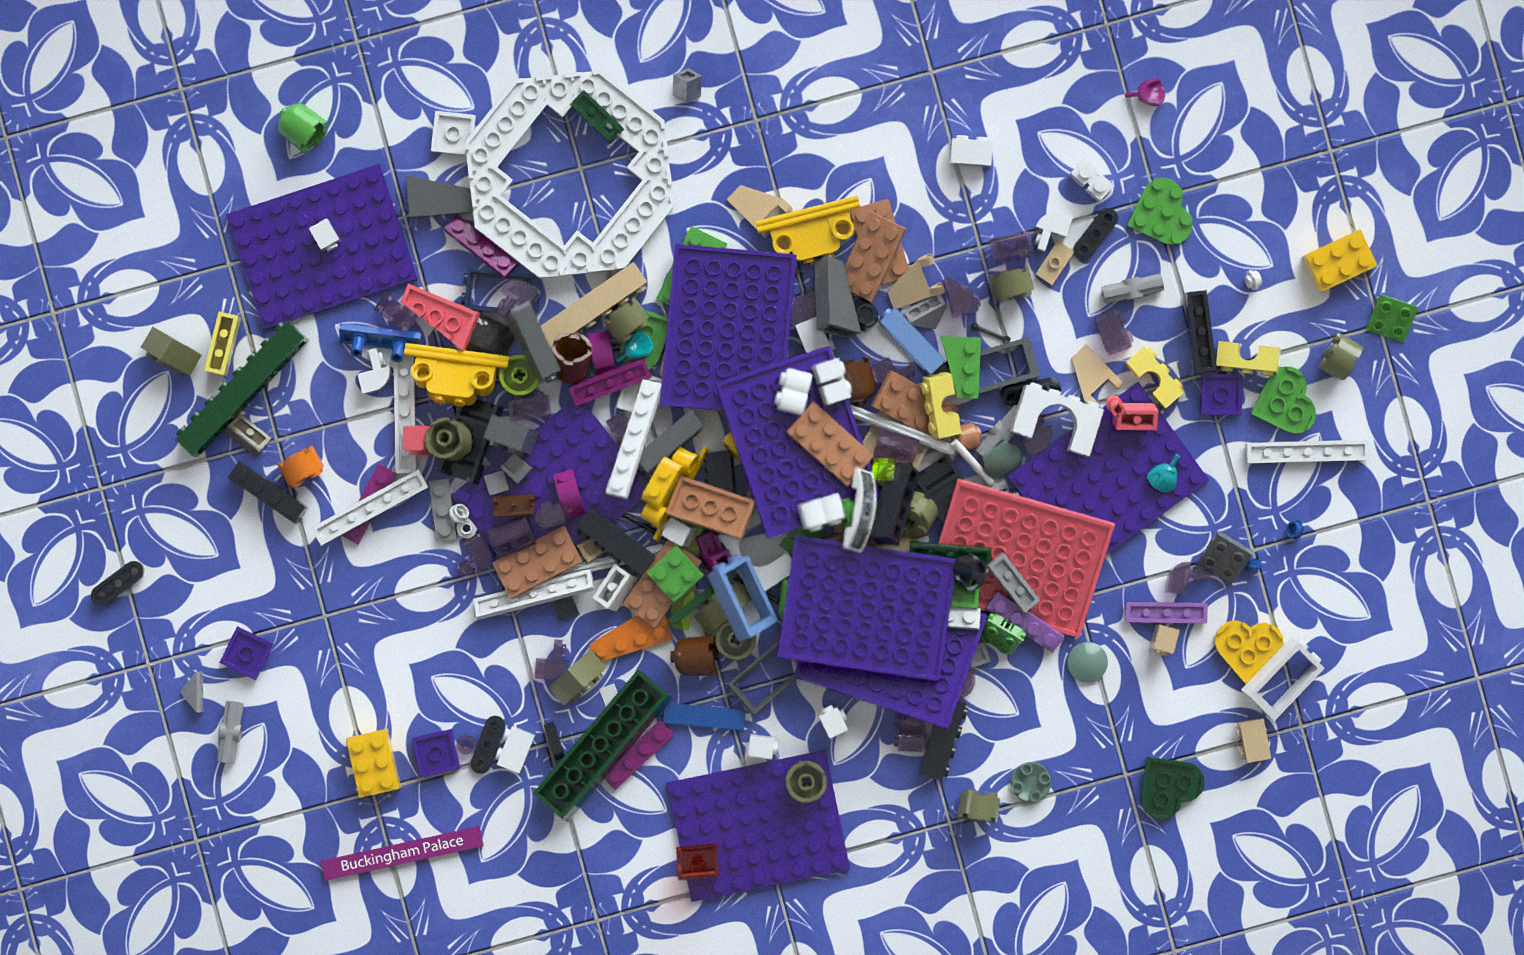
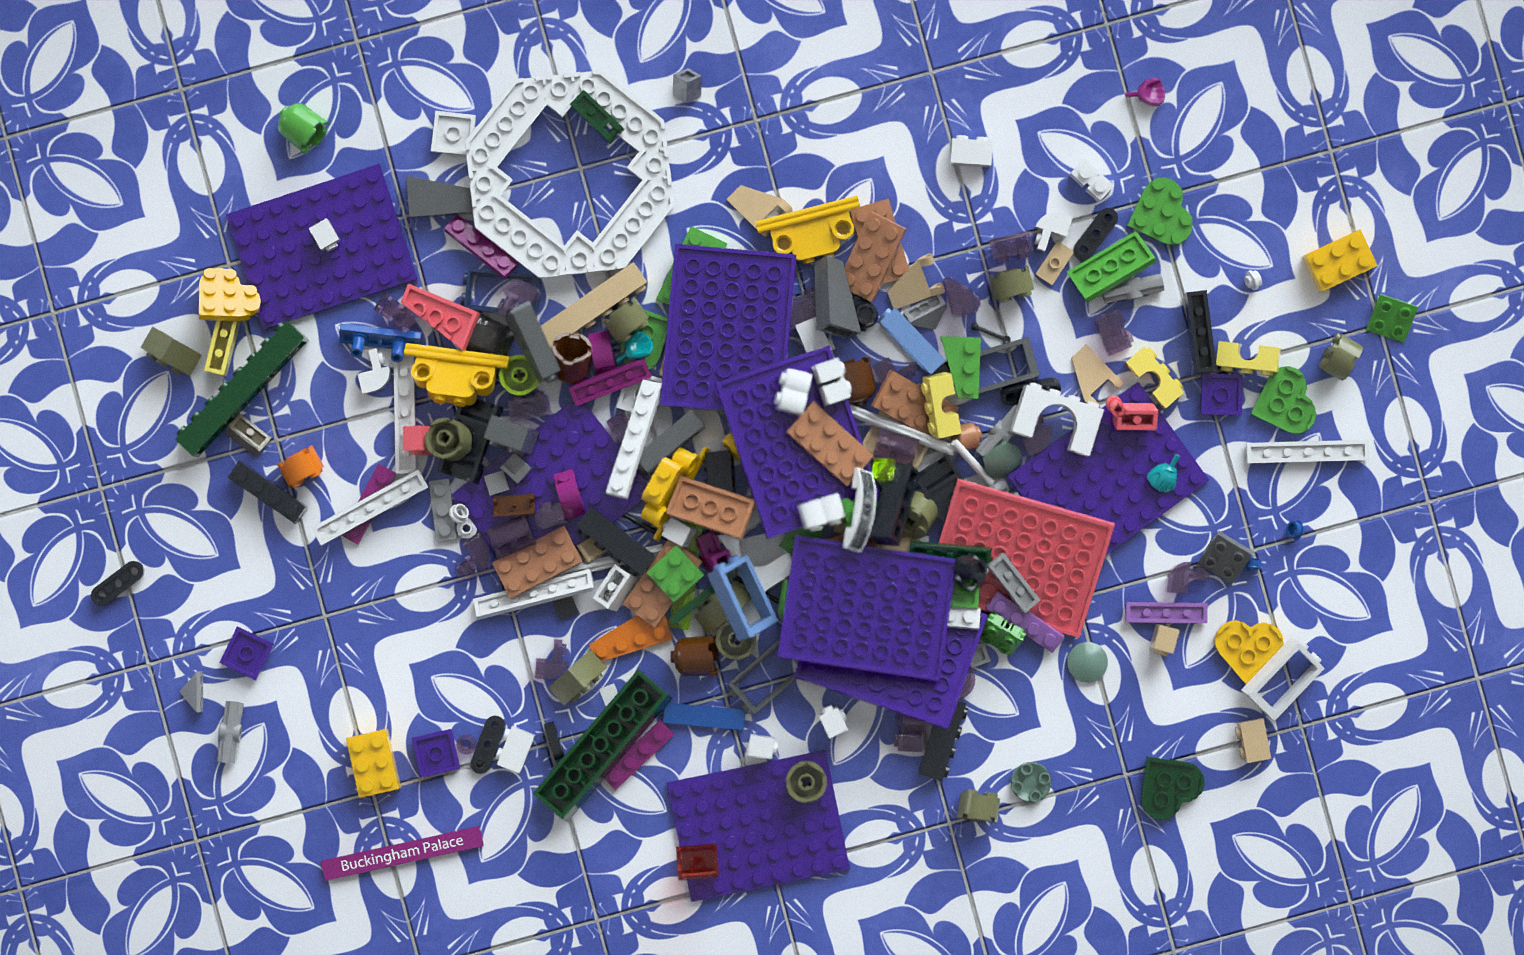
none -> yellow plate [199,268,261,321]
none -> bright green plate [1067,231,1157,303]

